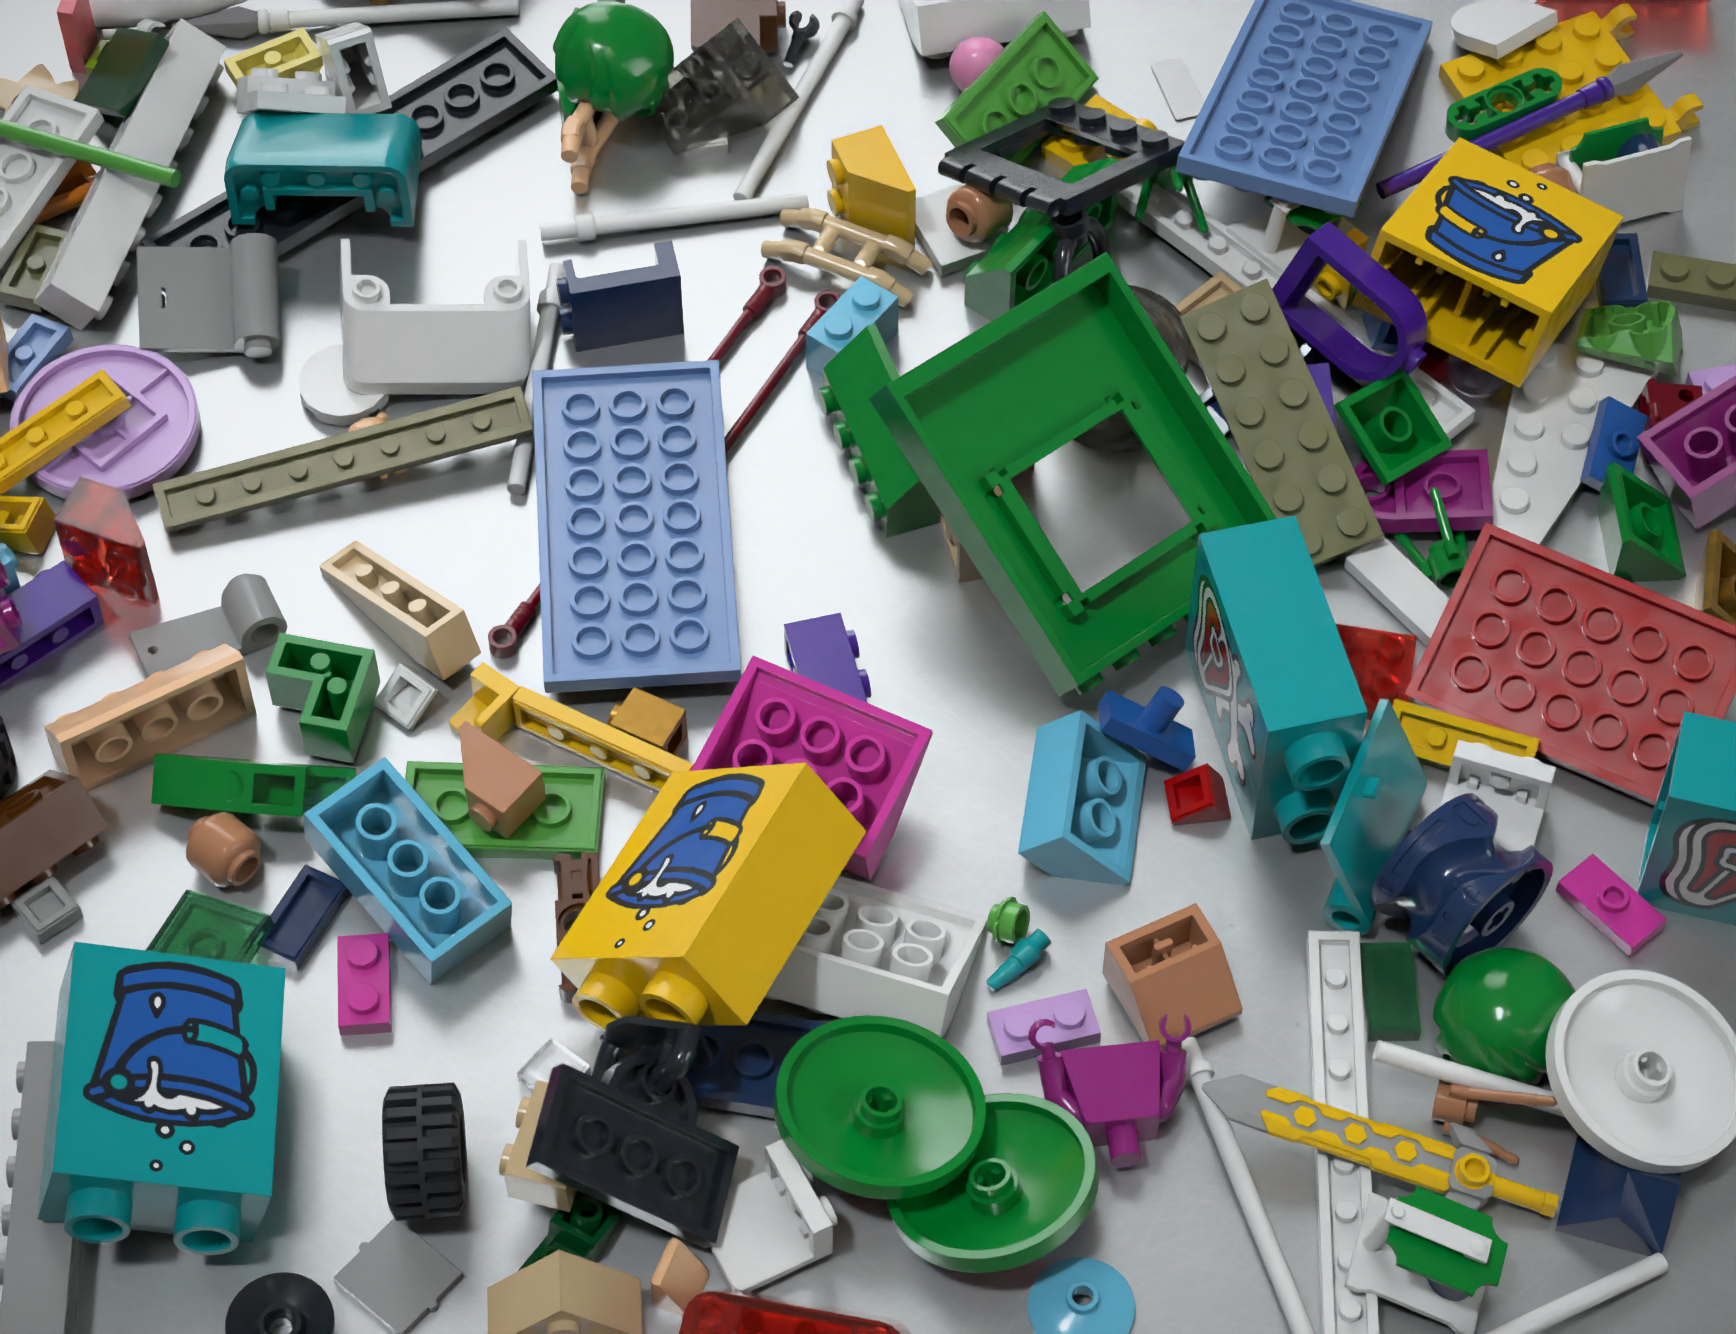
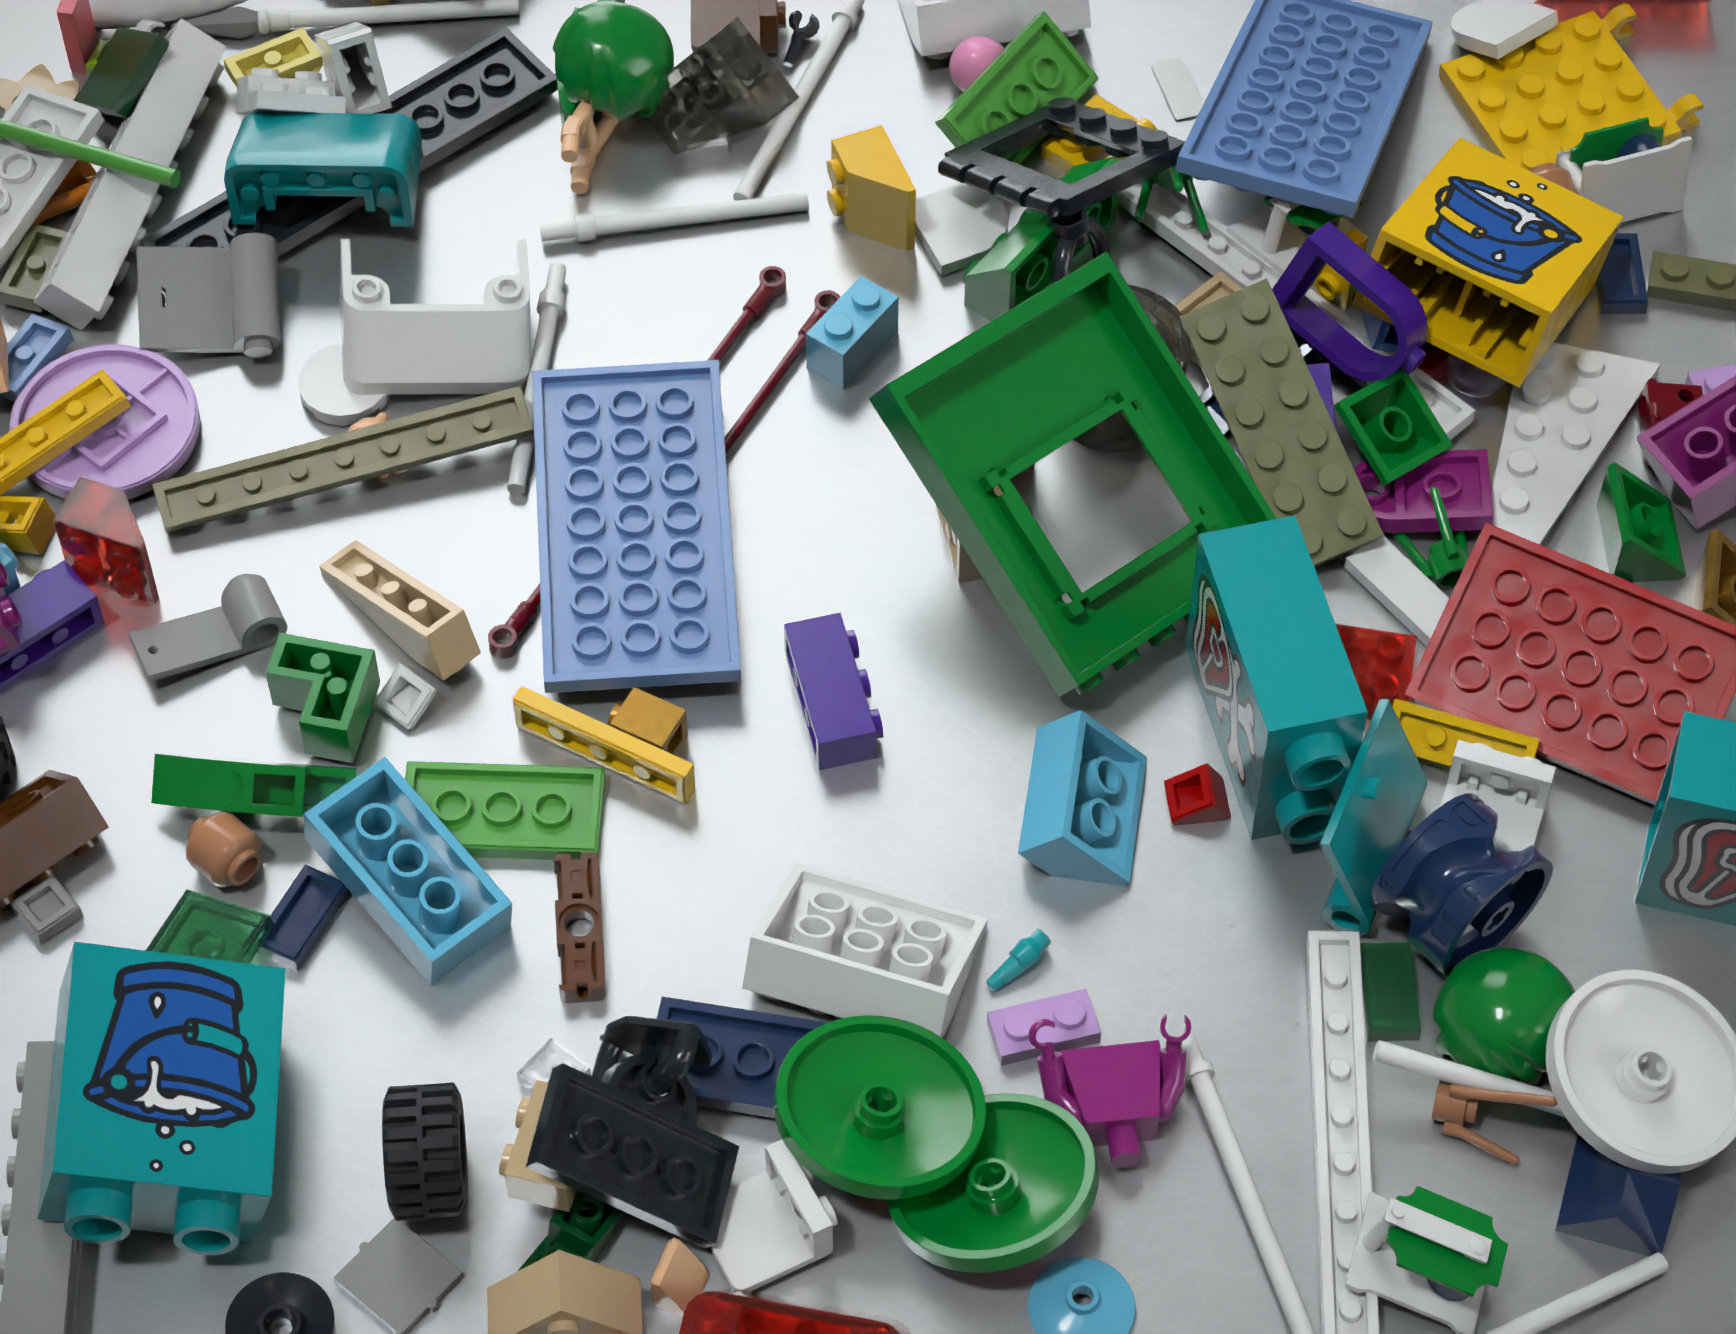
light nougat slope [44,644,256,792] -> none
dark pink plate [337,933,392,1036] -> none
yellow panel [449,662,520,741] -> none
nougat slope [459,721,546,839] -> none
yellow brick [550,762,866,1031] -> none
dark blue panel [556,240,684,352] -> none
dark pink slope [691,655,933,881] -> none
tan piece [760,208,932,308] -> none
green slope [817,324,940,538] -> none
nougat head [946,185,1013,243] -> none
bright green plate [987,896,1030,946] -> none
blue tile [1098,686,1196,771] -> none
nougat slope [1102,903,1243,1050] -> none
sword [1202,1074,1559,1218] -> none
dark purple piece [1376,51,1683,199] -> none
green beam [1444,68,1562,142] -> none
dark pink plate [1555,853,1667,957] -> none
bright green slope [1576,301,1683,376] -> none
blue plate [1580,396,1647,491] -> none

